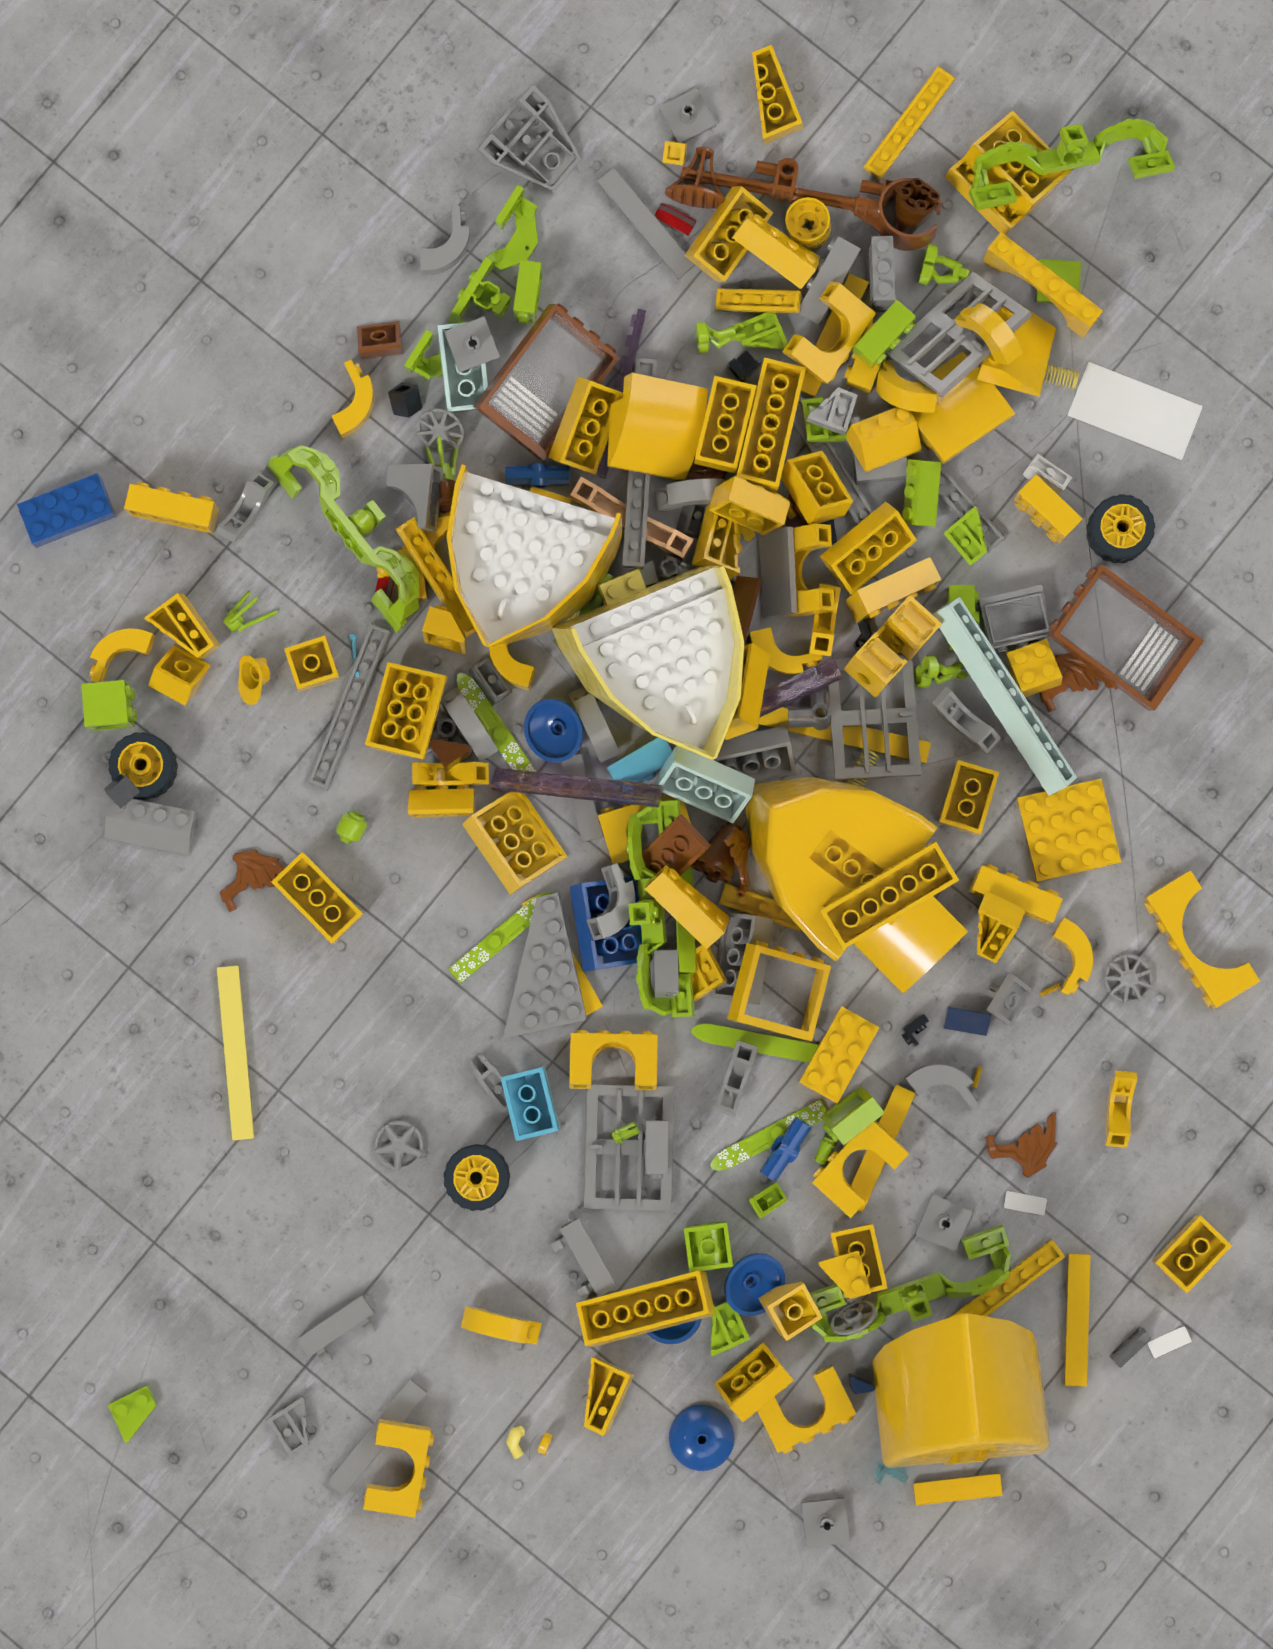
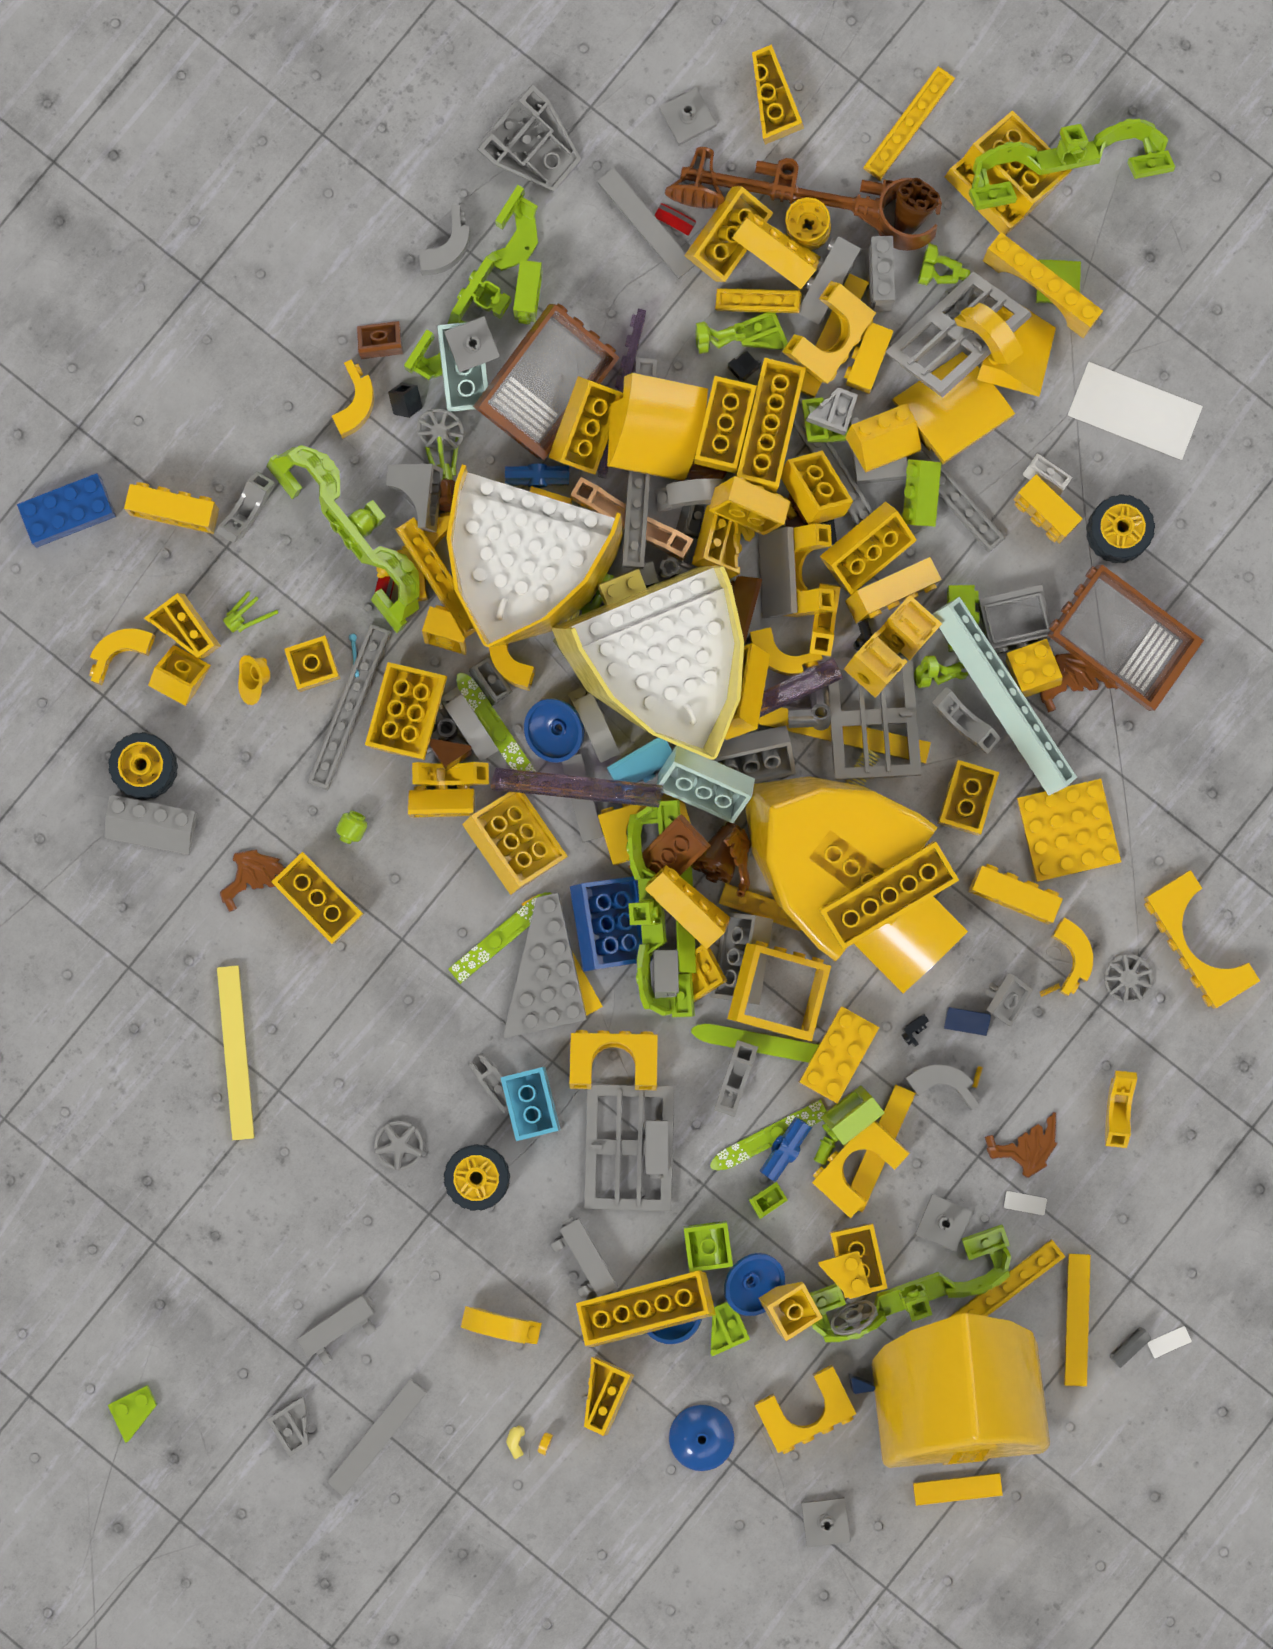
lime brick [81,680,137,731] -> none
black panel [104,772,140,809] -> none
yellow arch [363,1419,434,1518] -> none
light grey arch [587,863,635,940] -> none
lime pin [611,1121,640,1144] -> none
yellow plate [662,141,687,165] -> none
yellow brick [713,1342,794,1422] -> none
lime brick [852,300,916,368] -> none
clear light blue bracket [873,1464,909,1485] -> none
yellow arch [876,360,937,413] -> none
lime wing [944,506,988,566] -> none
yellow wedge [977,891,1026,963] -> none
light yellow piece [1044,364,1079,390] -> none
yellow brick [1152,1214,1232,1293] -> none

